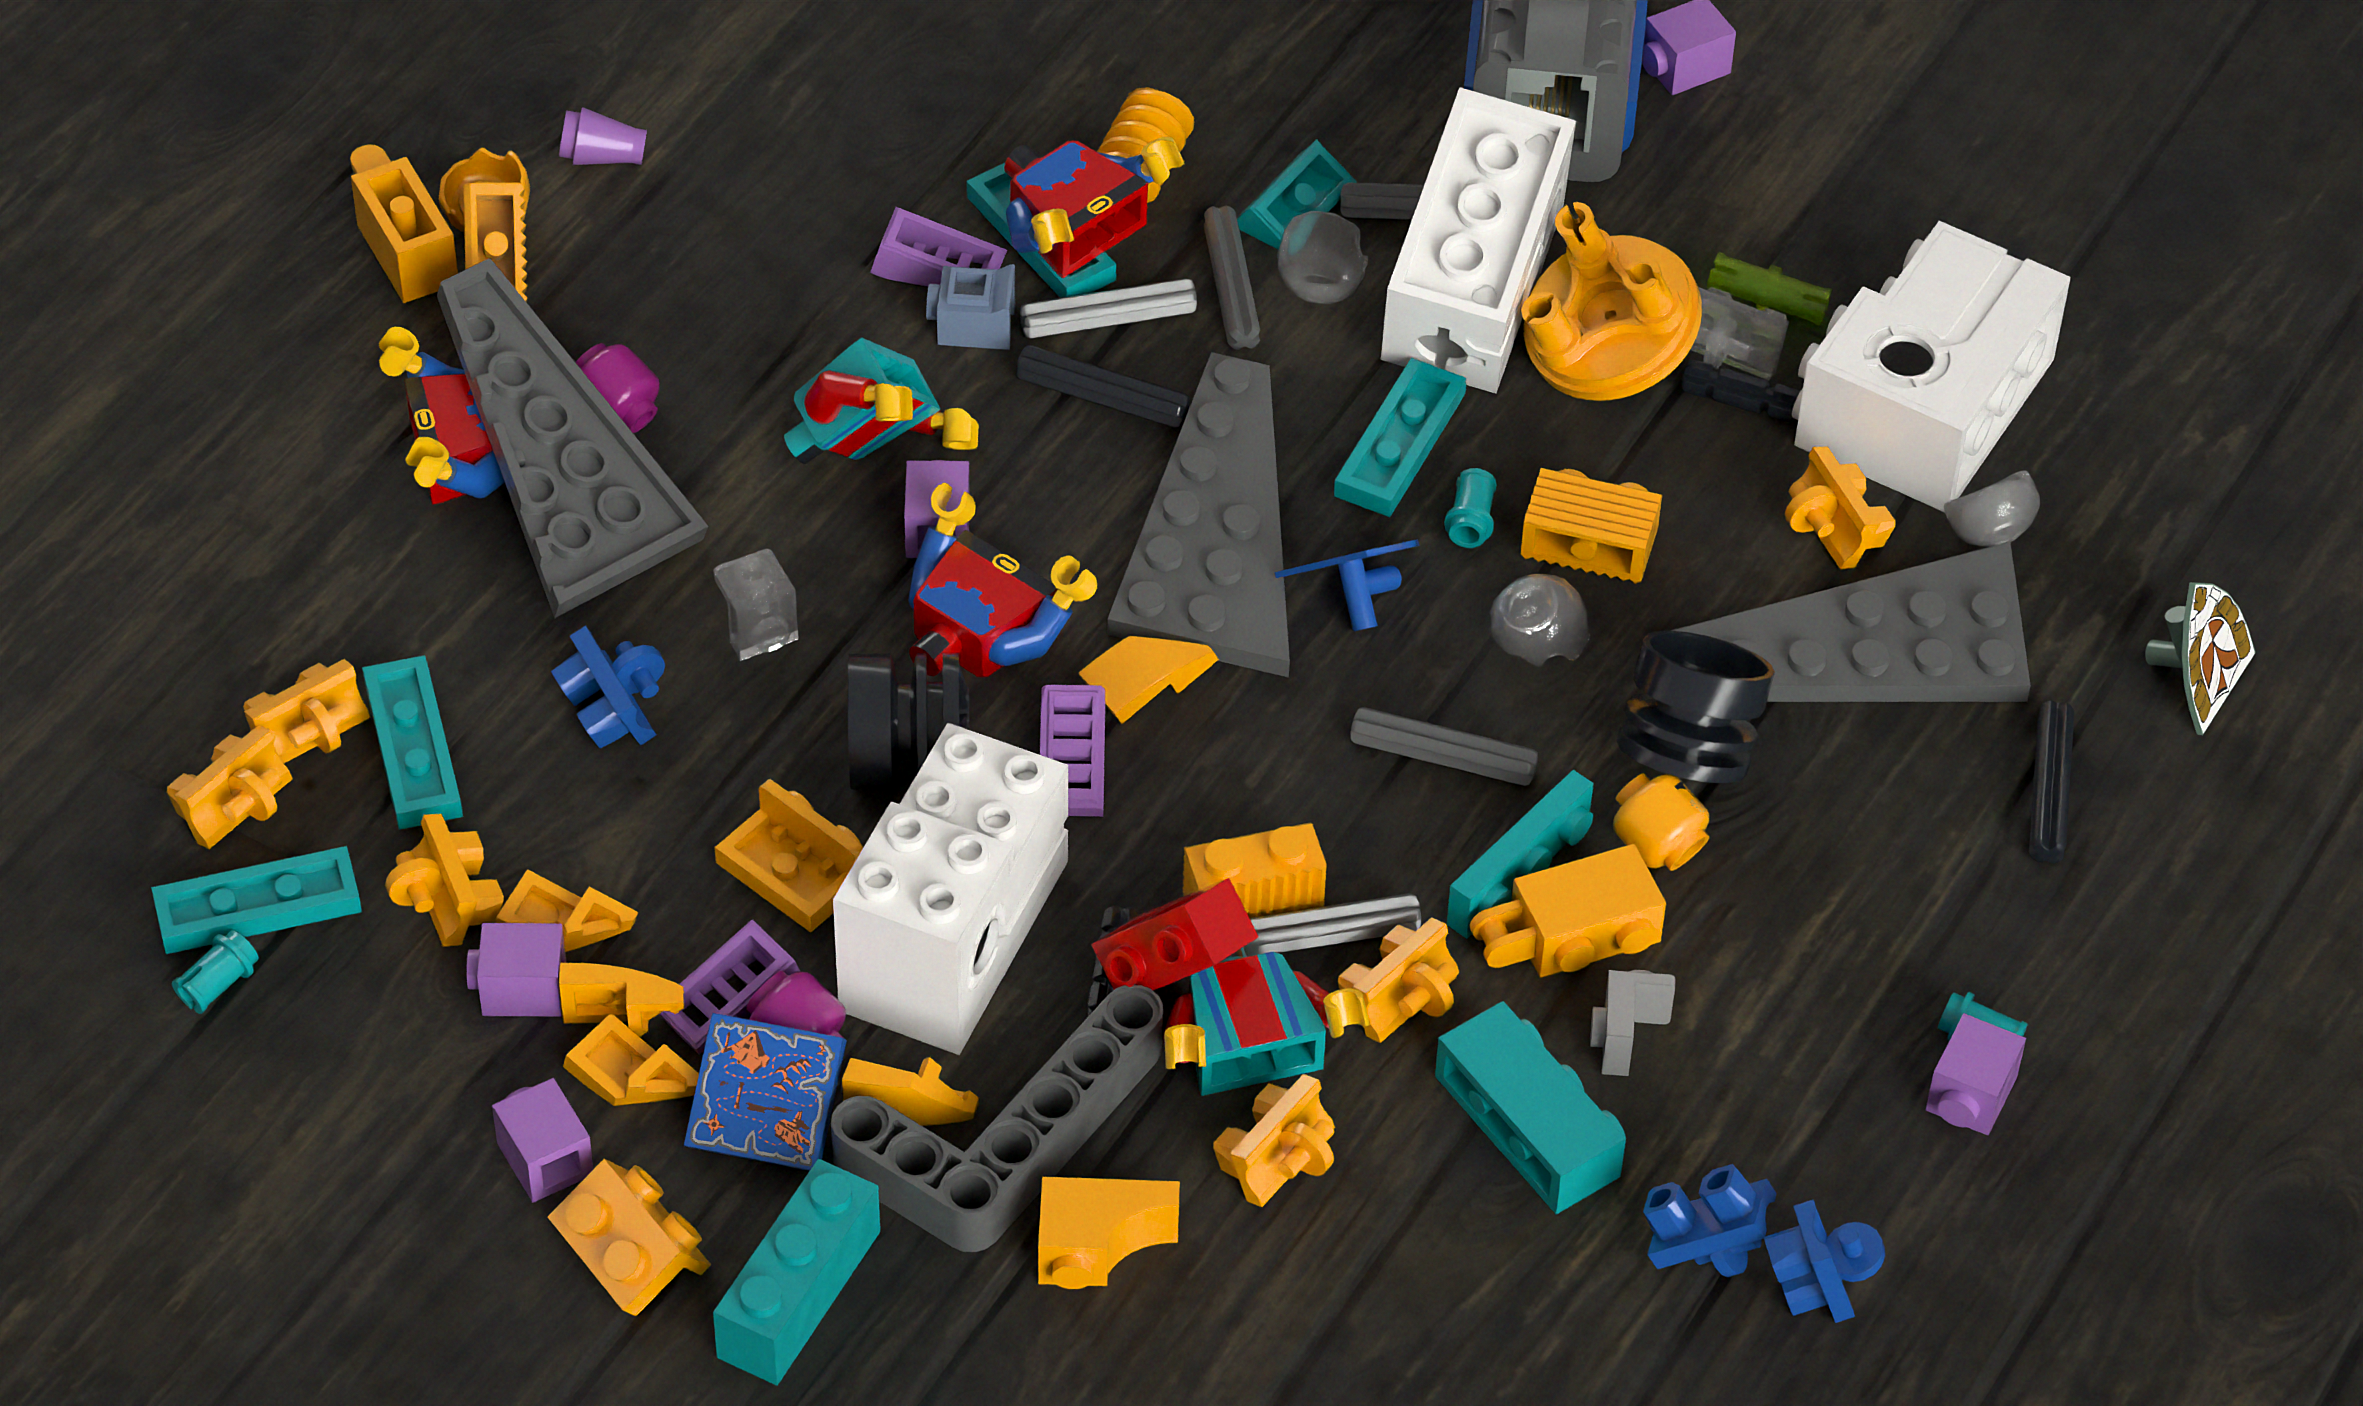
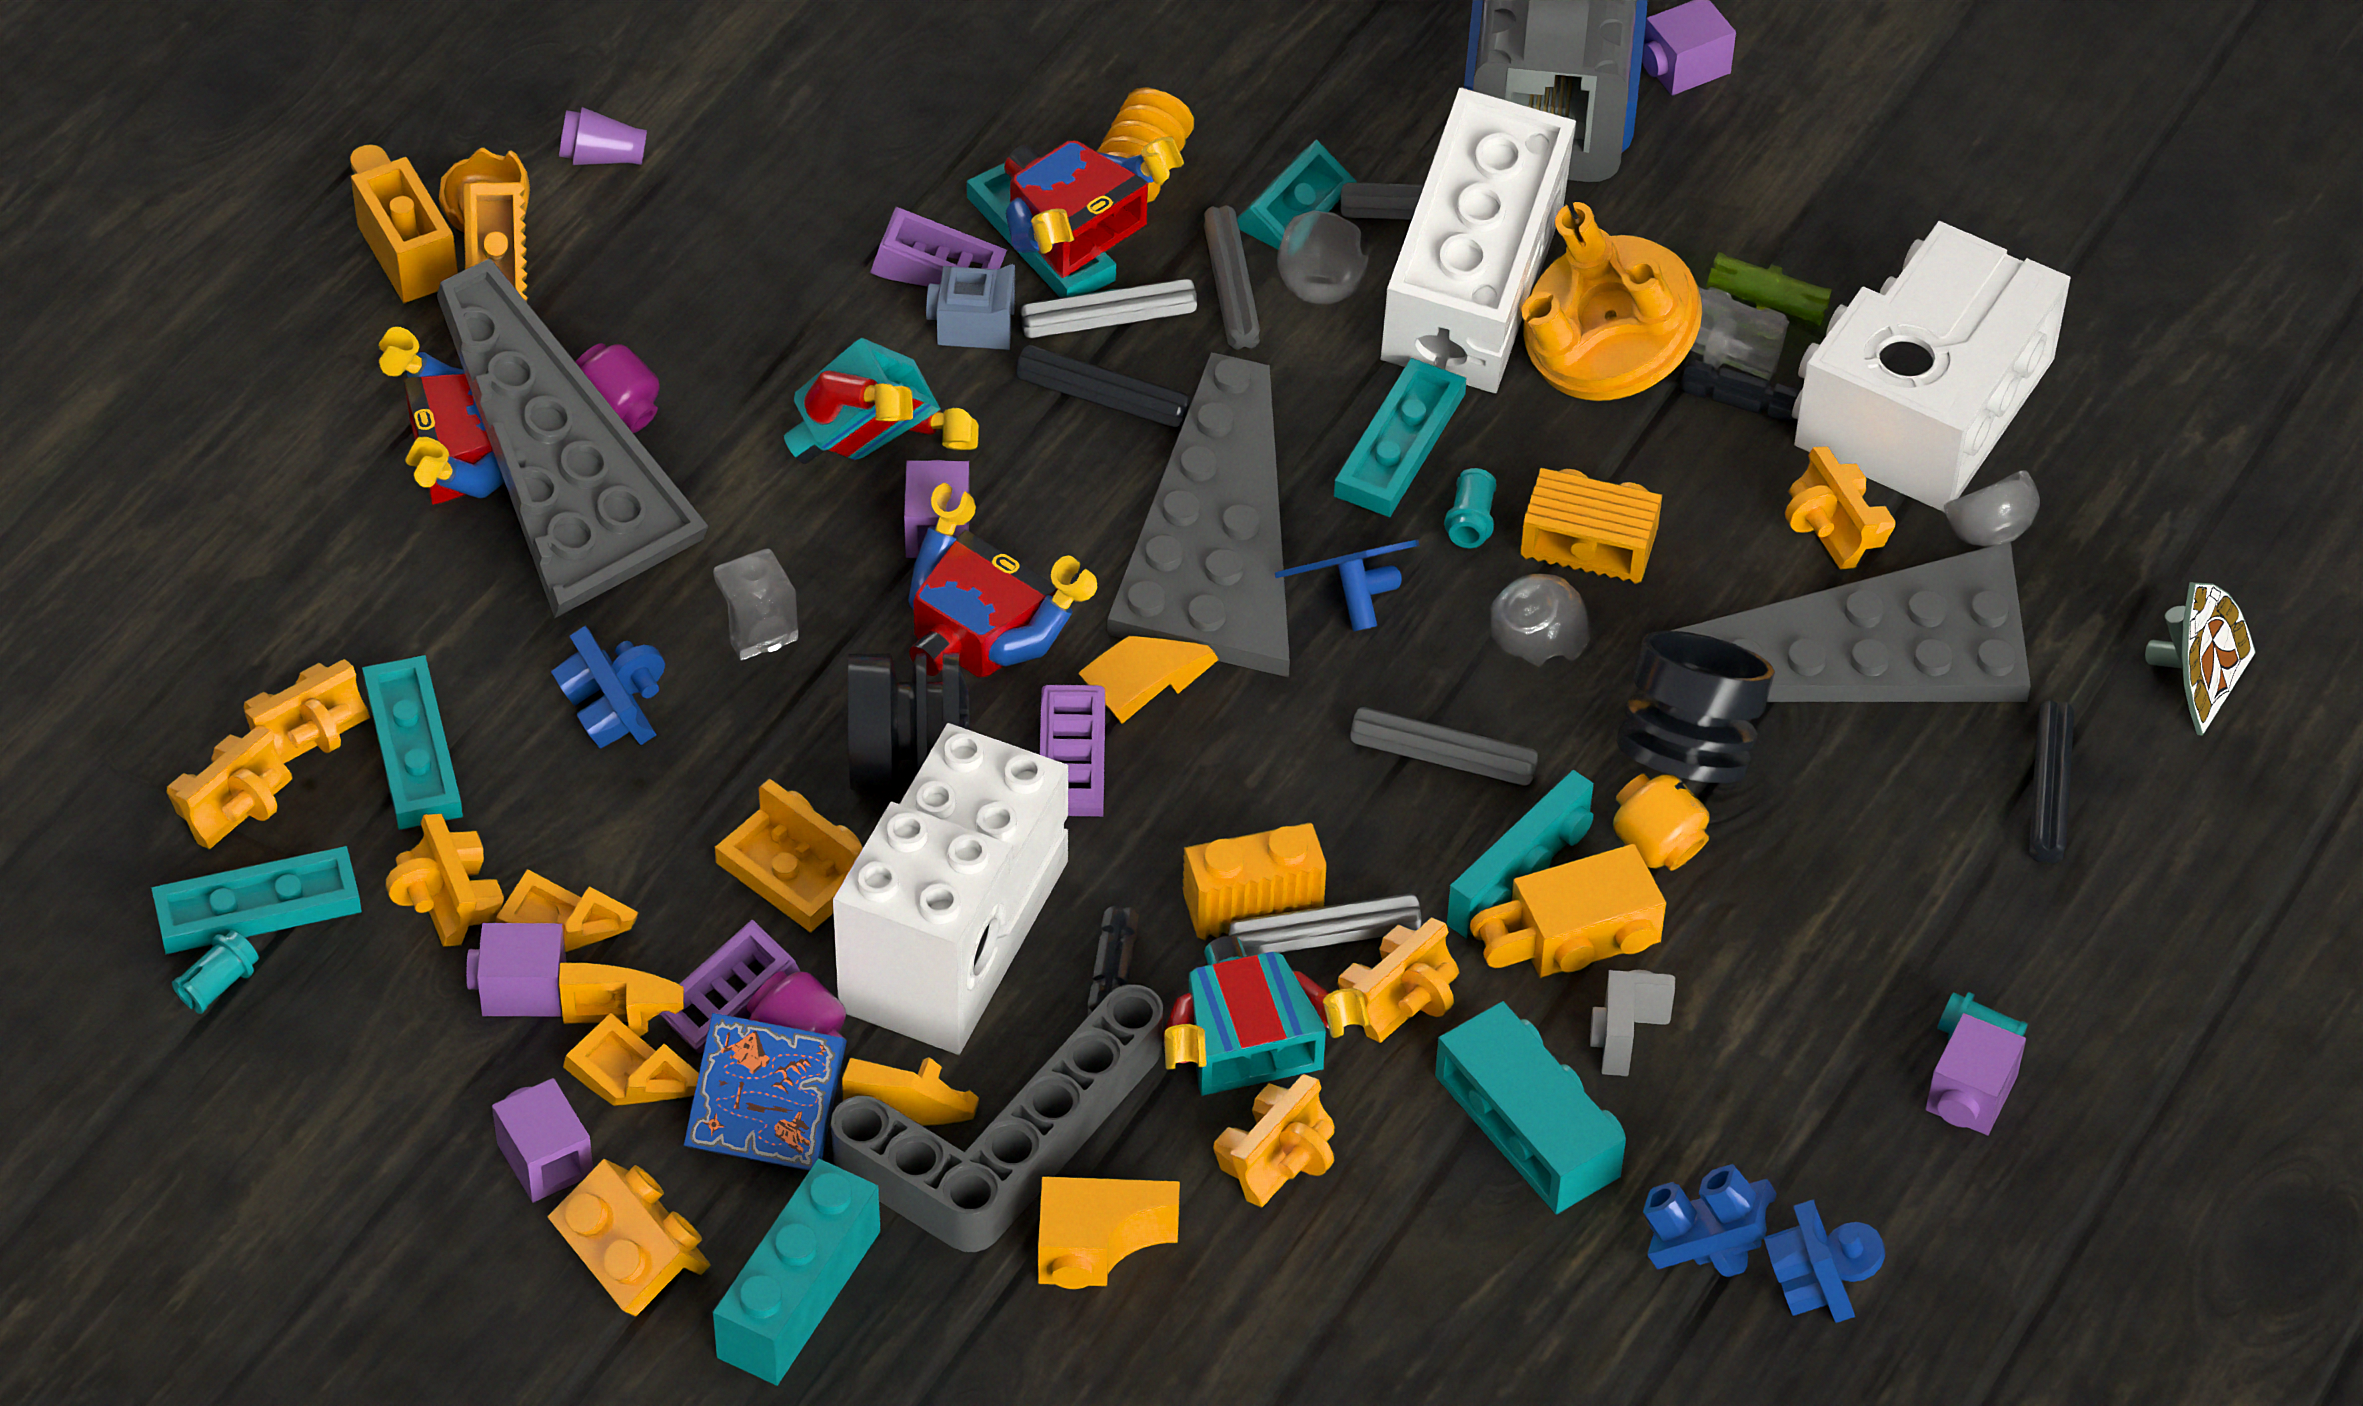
red brick [1091,877,1259,990] -> none

